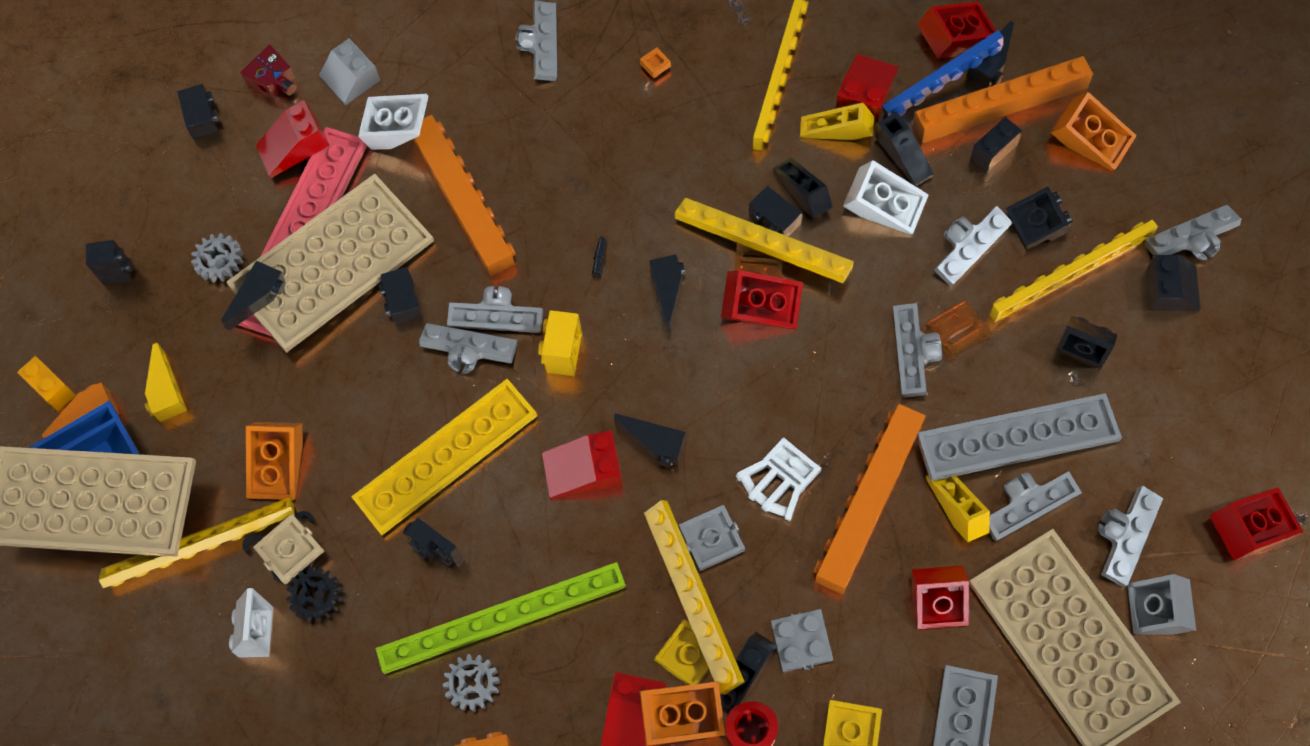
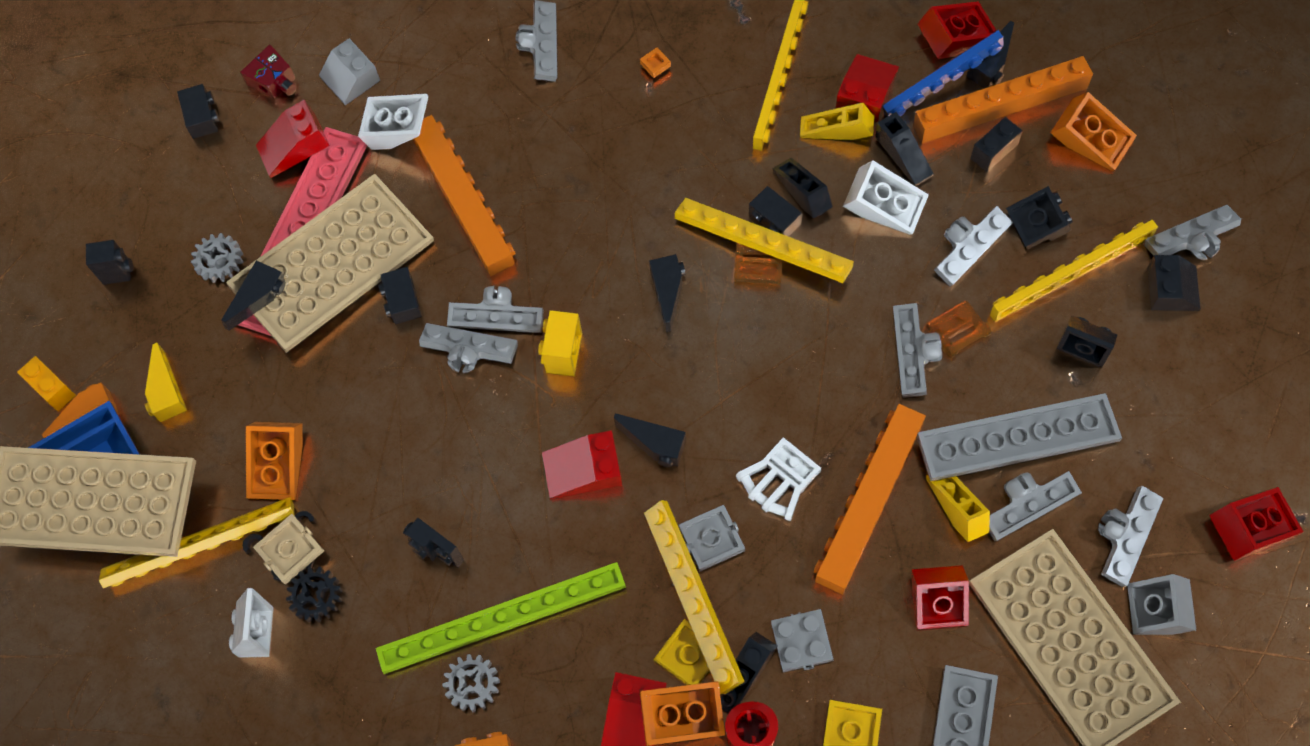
yellow plate [351,379,537,536] -> none
black piece [591,235,607,277] -> none
red slope [721,270,803,329] -> none

